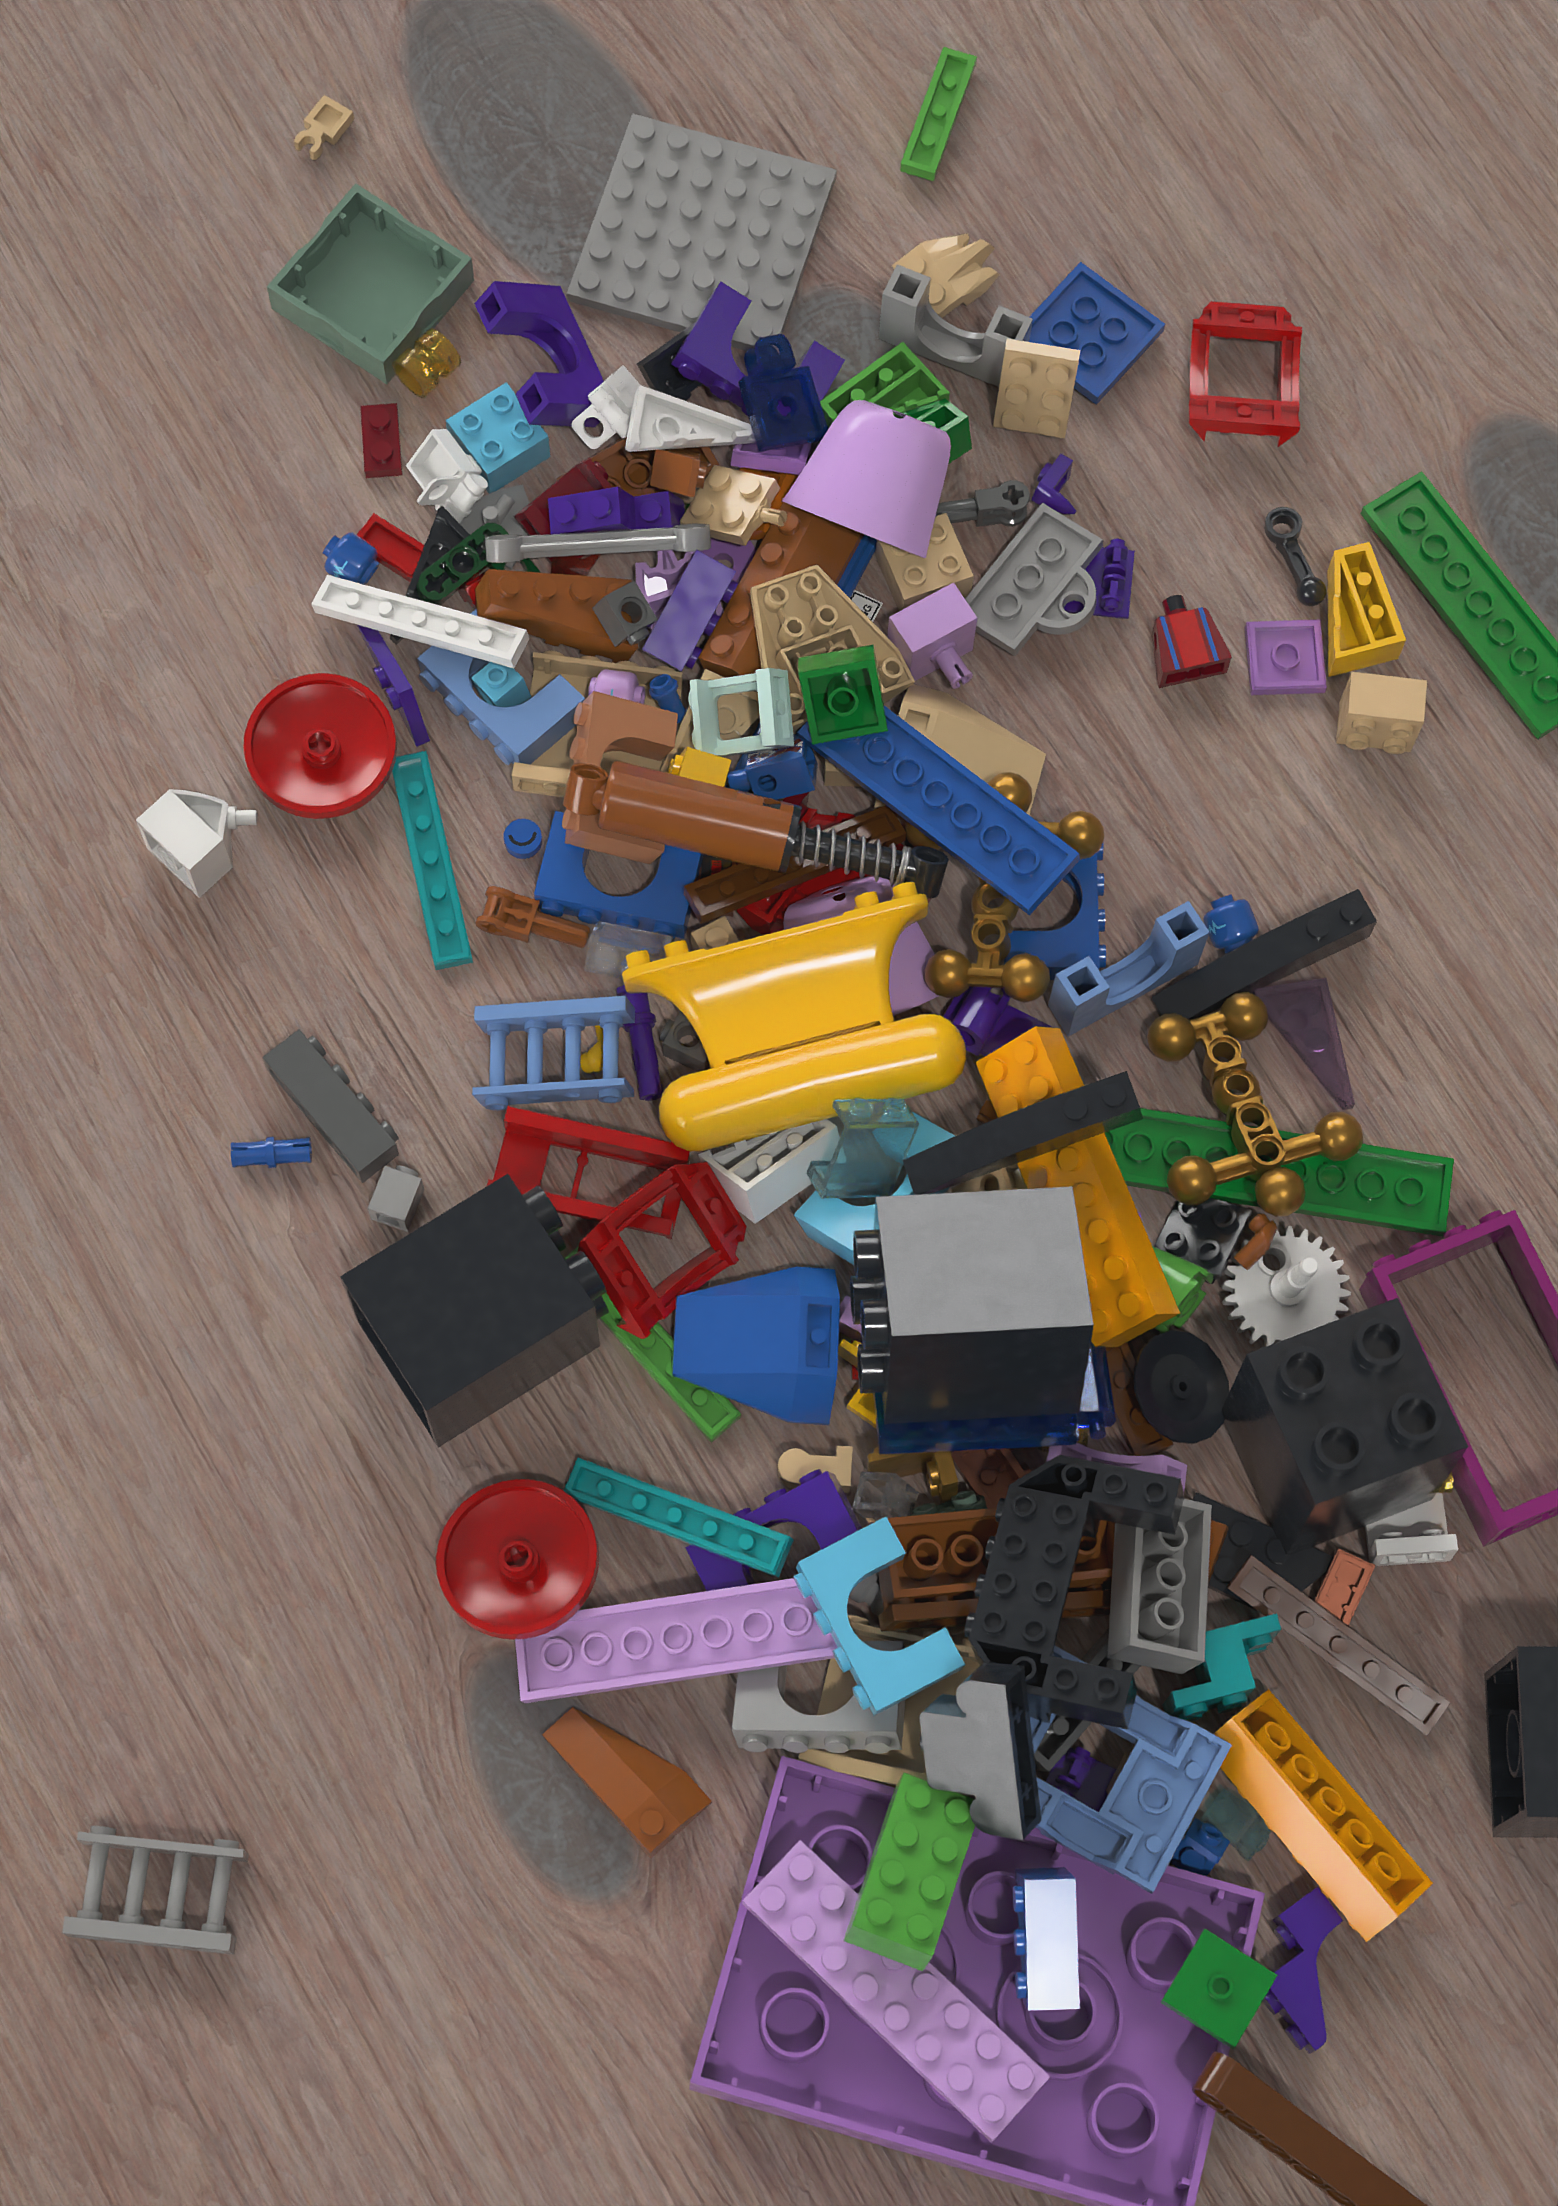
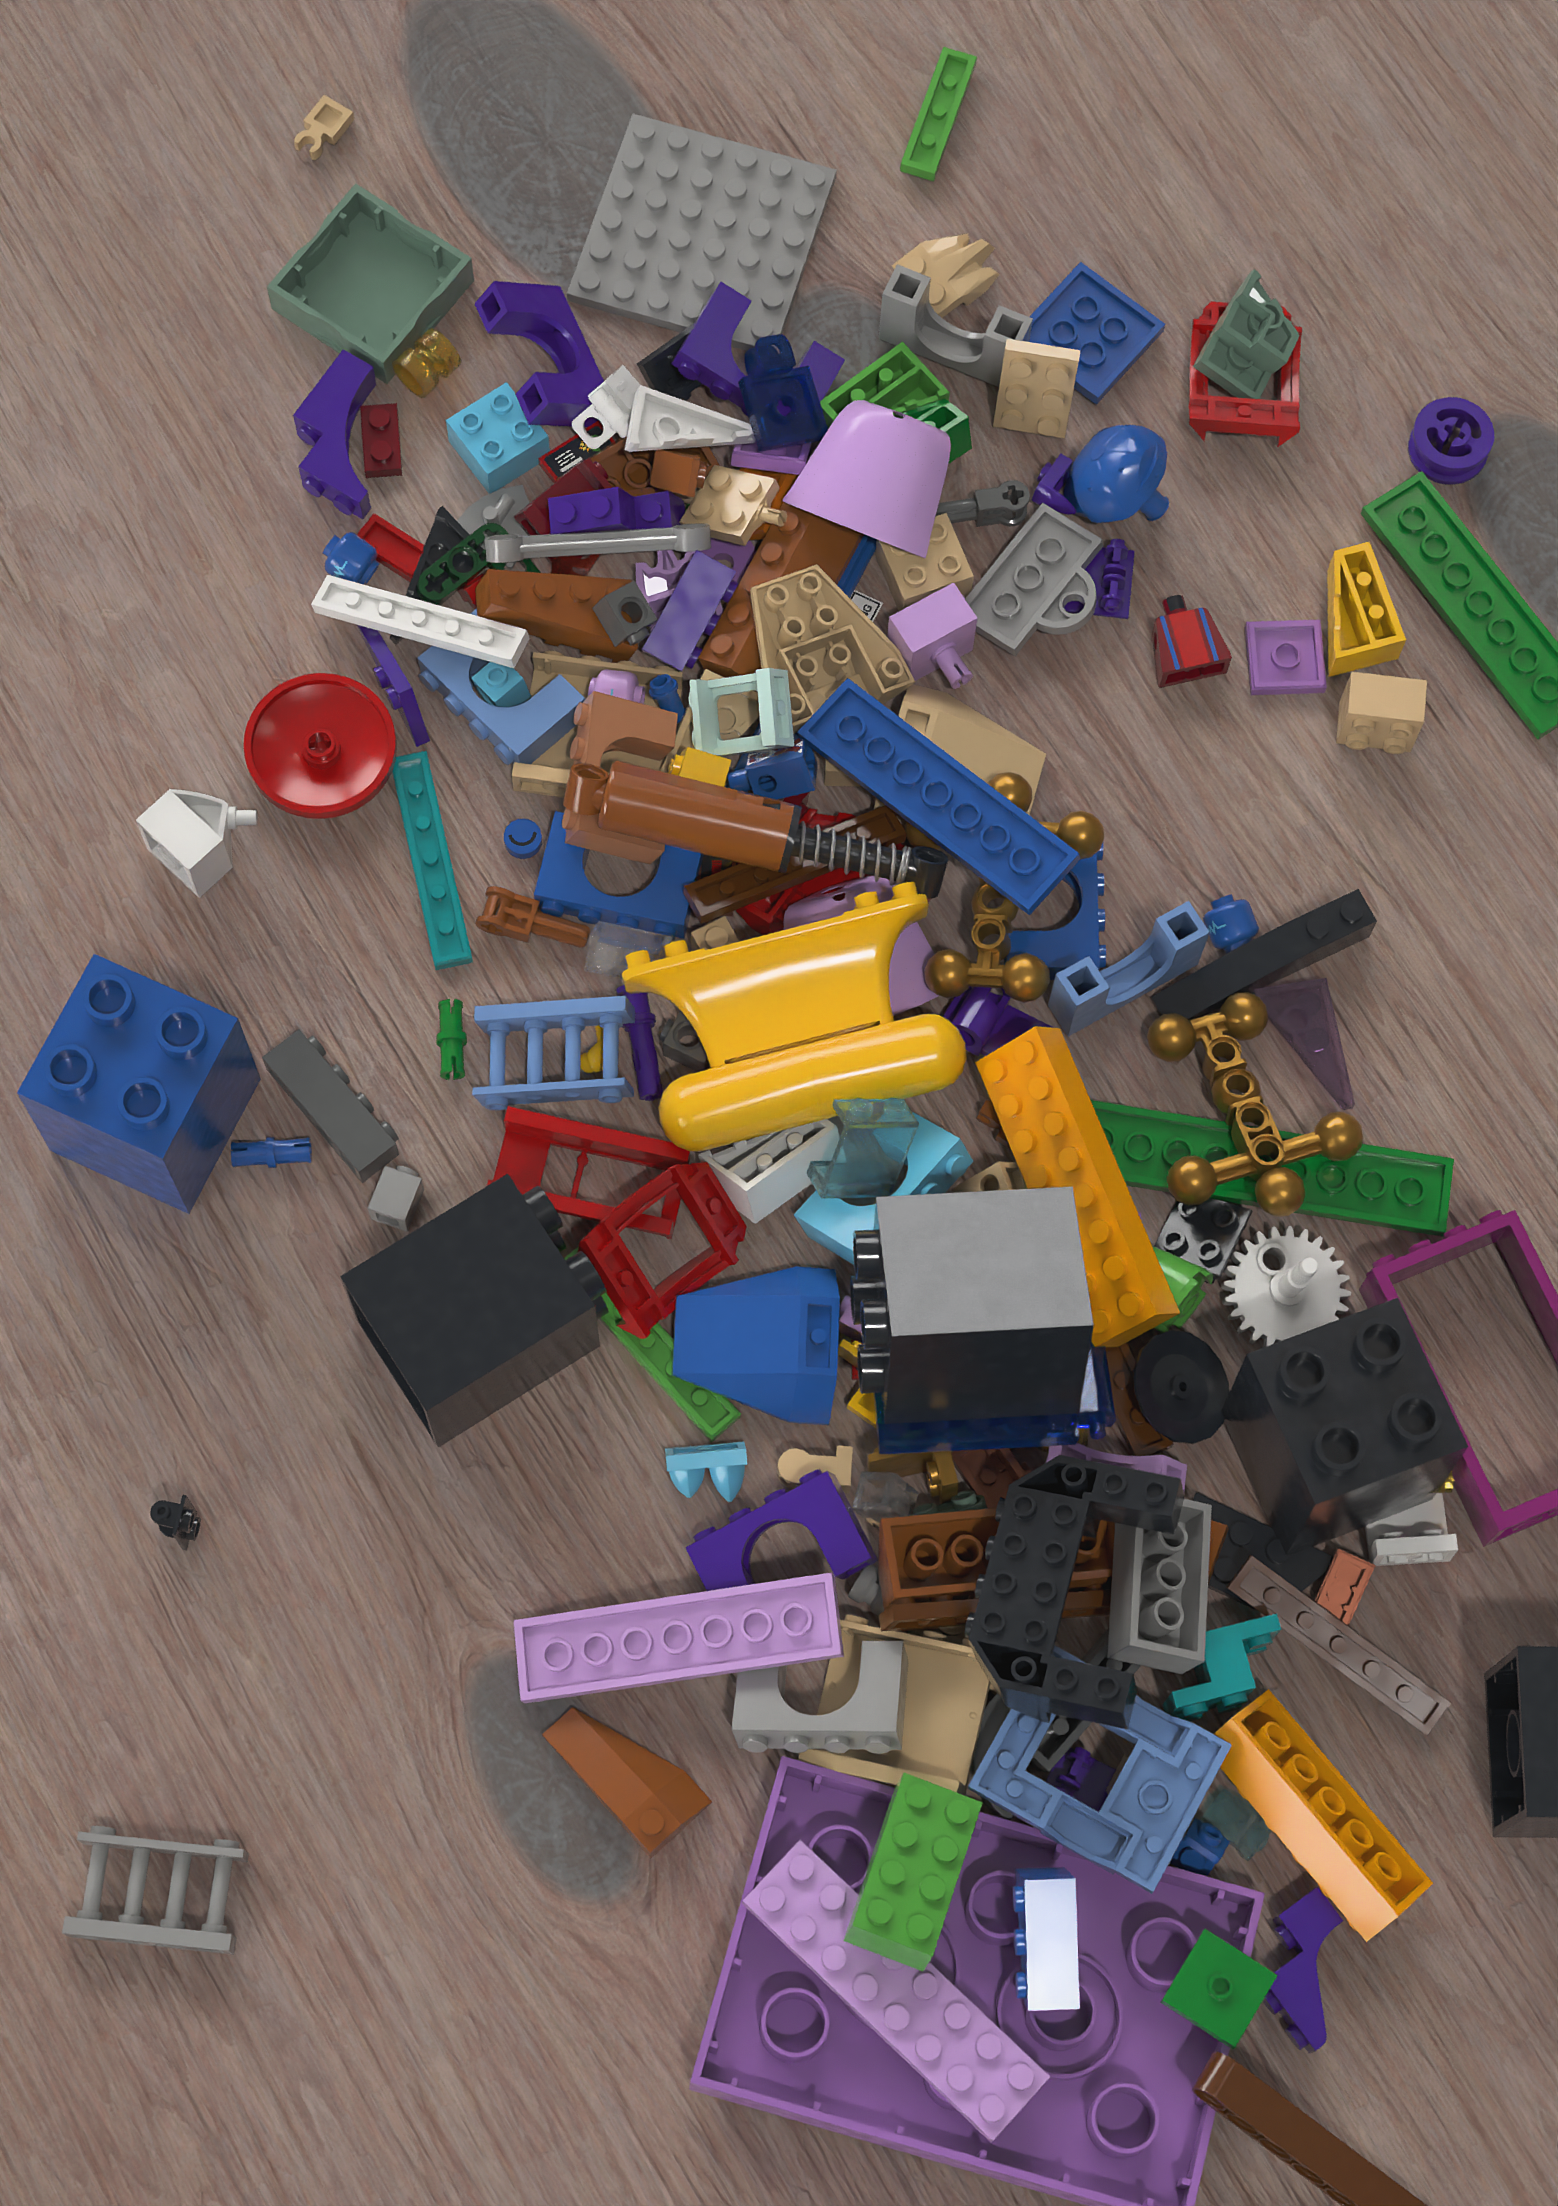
white piece [406,429,488,523] -> none
red dish [436,1479,599,1640] -> none
teal tile [564,1458,794,1578] -> none
medium azure arch [793,1517,965,1716] -> none
green slope [798,645,888,745] -> none
black slope [903,1071,1143,1195] -> none
brick [919,1662,1042,1840] -> none
dark orange arm [1234,1213,1277,1270] -> none
black piece [1264,507,1326,606] -> none
none -> blue brick [17,954,261,1214]
none -> black hinge [150,1495,201,1551]
none -> dark purple arch [293,349,377,519]
none -> green pin [436,999,467,1080]
none -> black tile [538,420,614,483]
none -> medium azure tile [665,1441,747,1502]
none -> blue piece [1063,425,1169,523]
none -> sand green slope [1193,269,1300,399]
none -> dark purple wheel [1408,397,1494,485]

